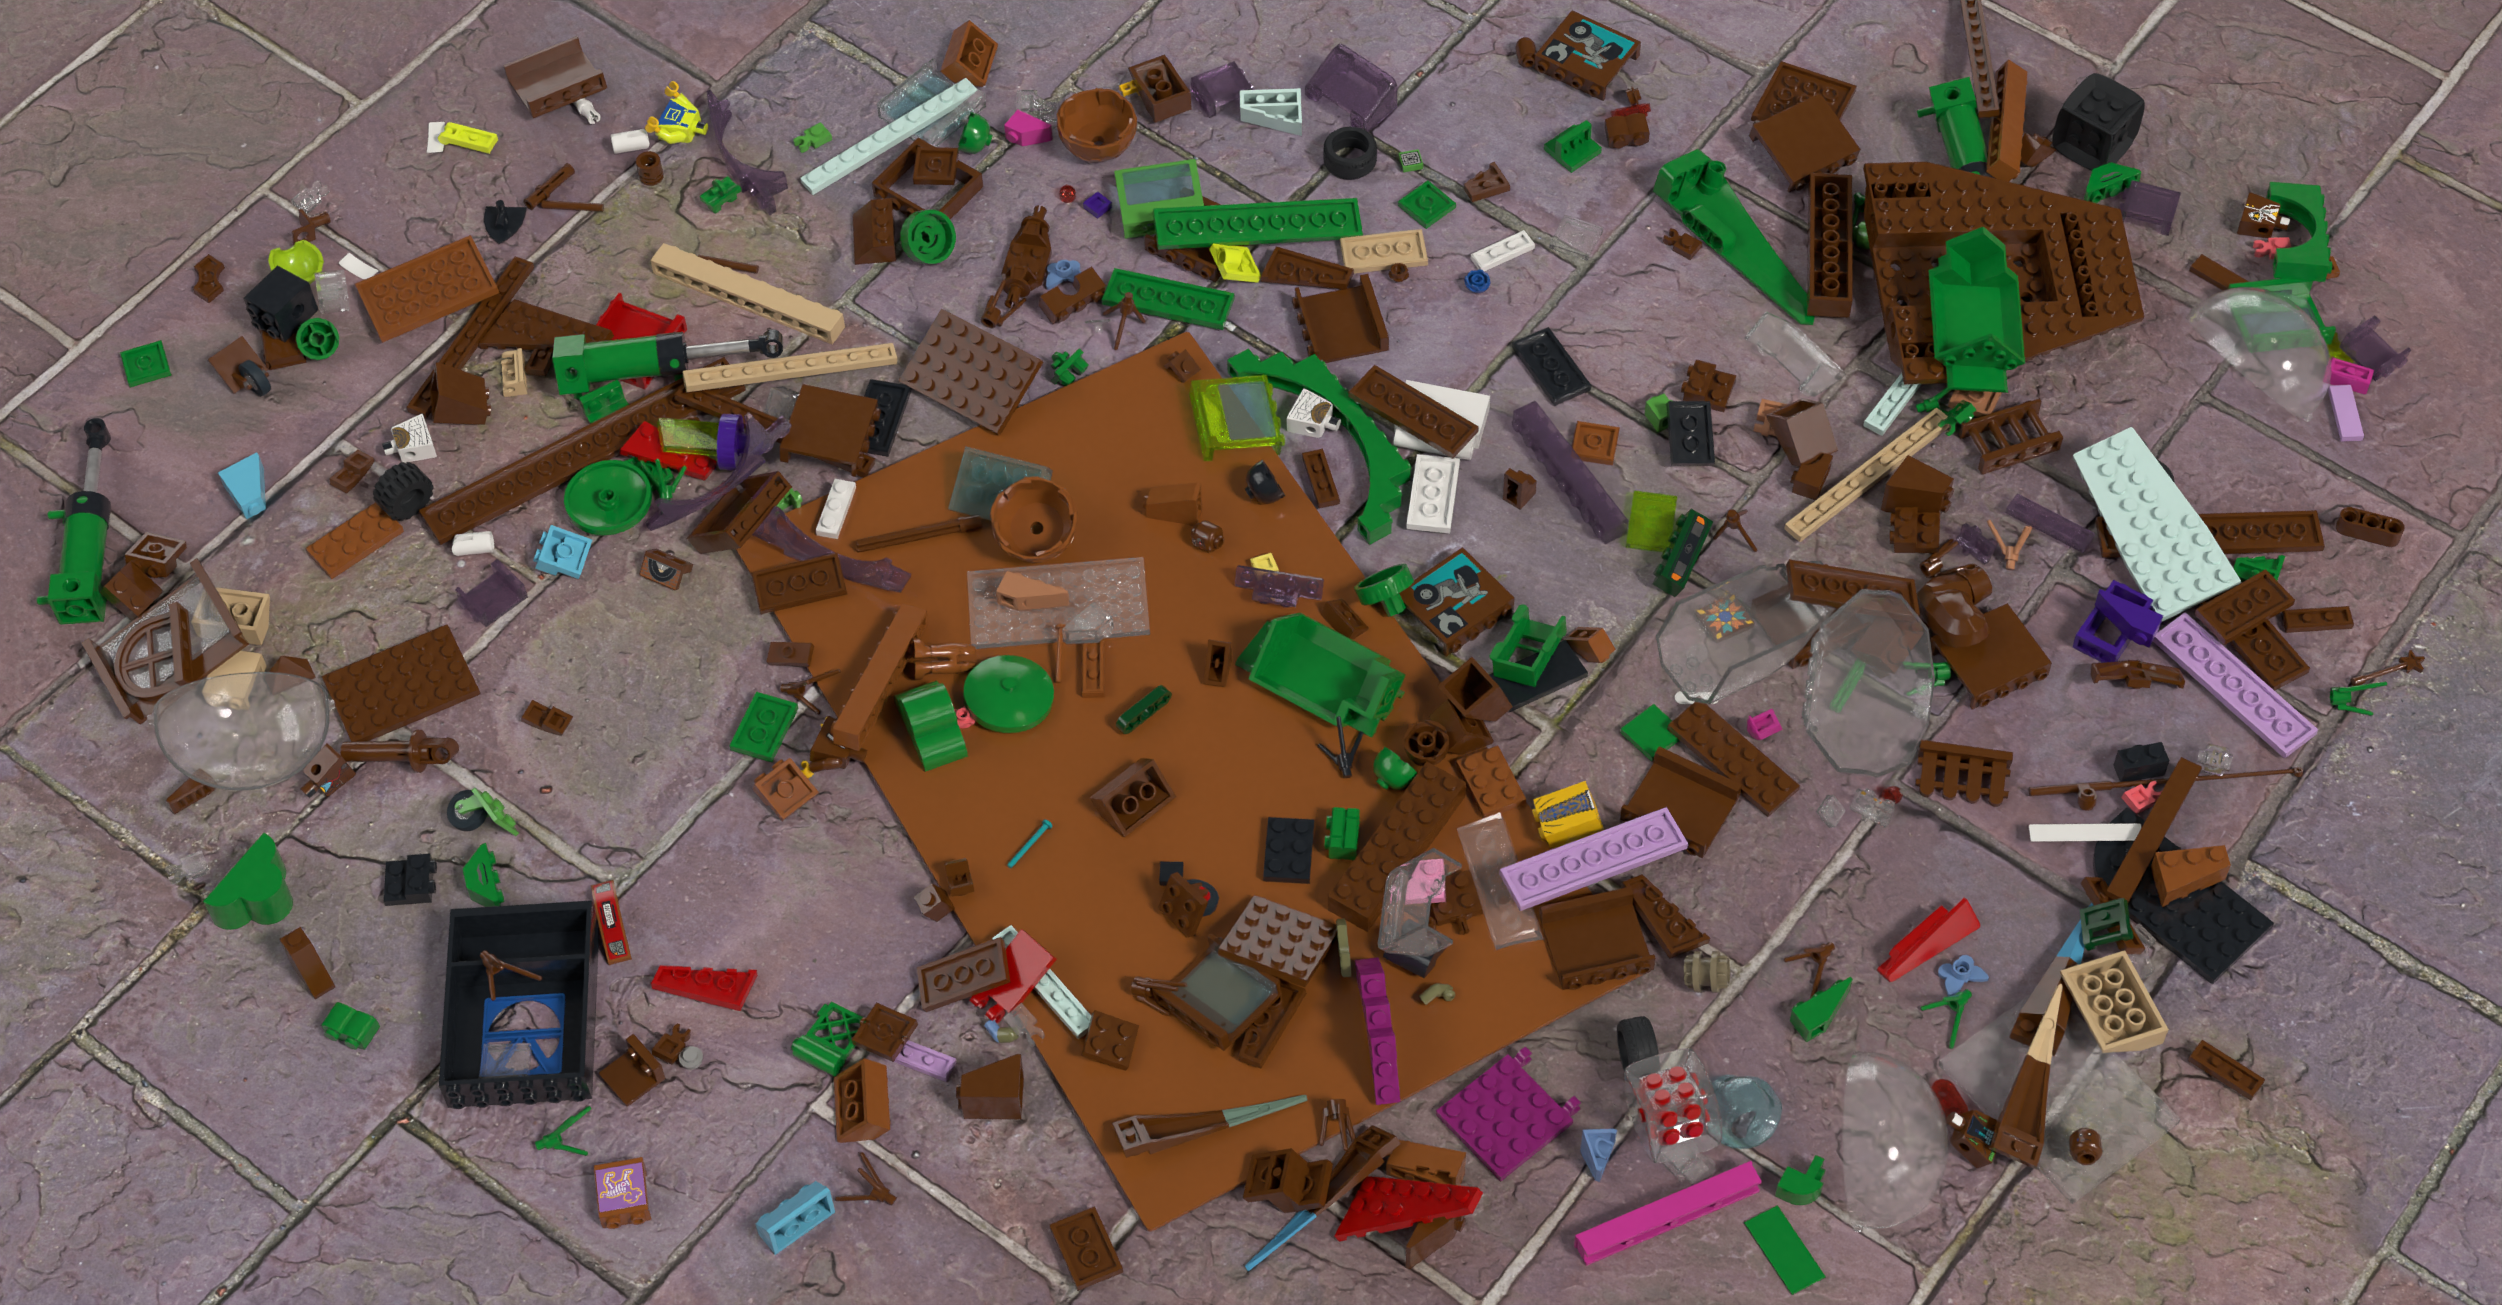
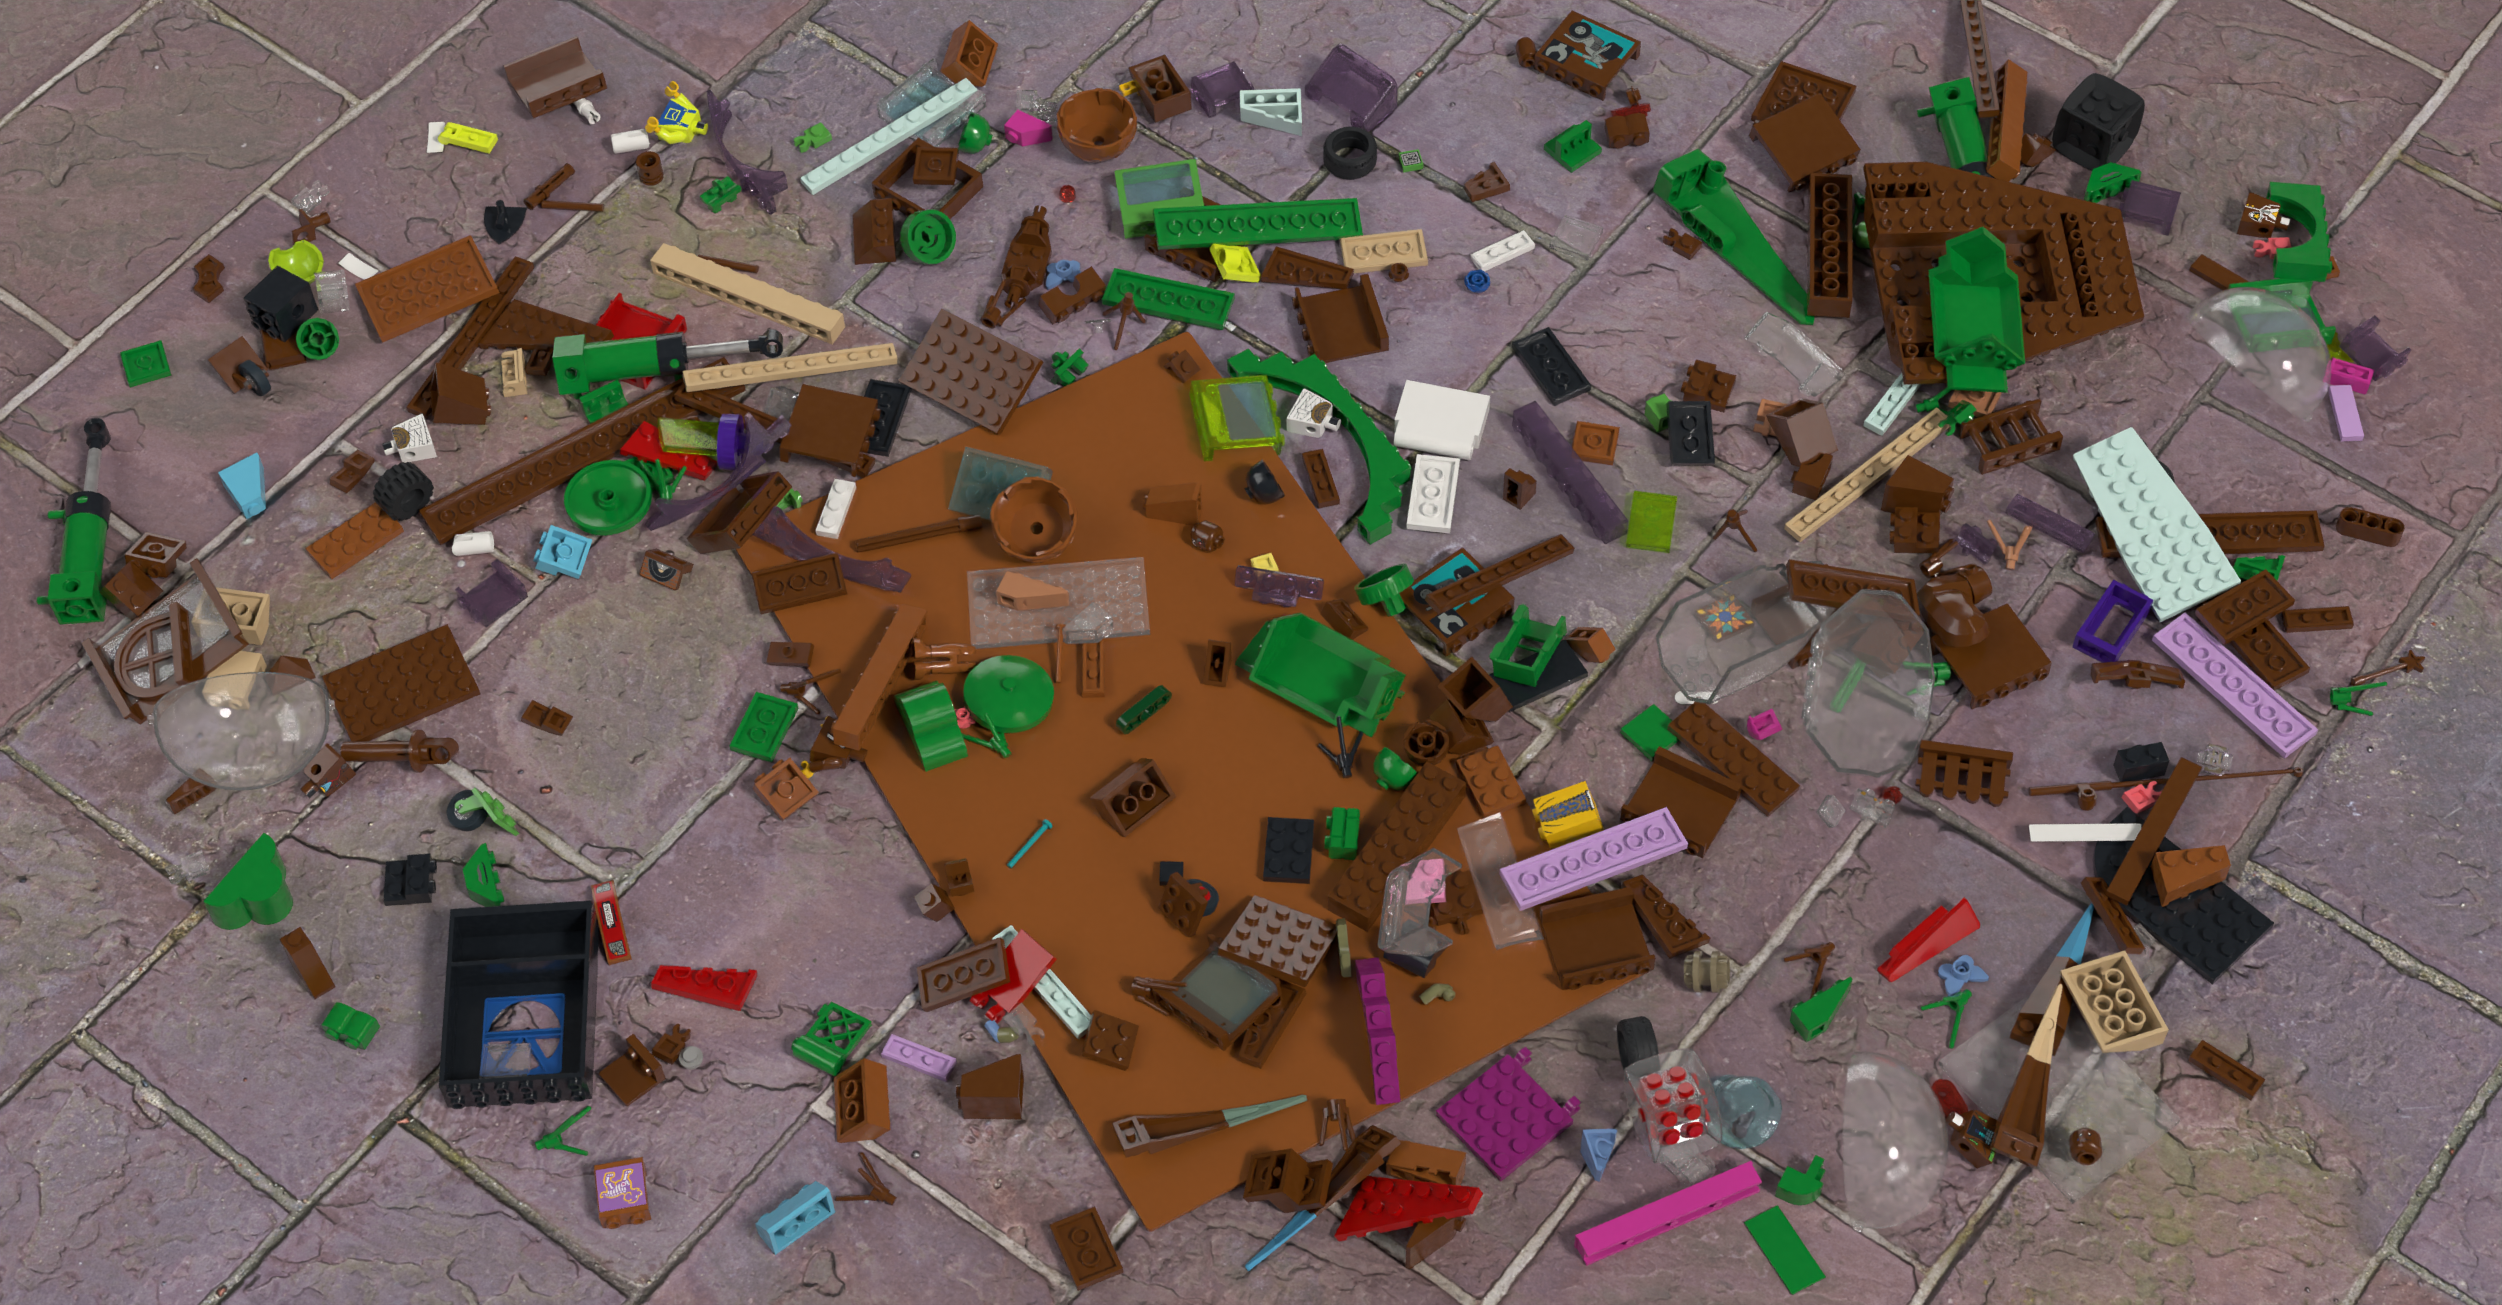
reddish brown plant [480,951,542,1001] -> none
reddish brown plate [852,1002,918,1062] -> none
dark purple tile [1083,191,1112,219] -> none
reddish brown plate [1349,365,1479,459] -> none
green tile [1398,180,1456,229] -> none
dark green brick [1653,509,1713,597] -> none
dark green plate [2080,898,2133,951] -> none
dark purple slope [2095,589,2164,648] -> none
none -> green plant [962,713,1012,759]
none -> reddish brown tile [1425,534,1575,615]

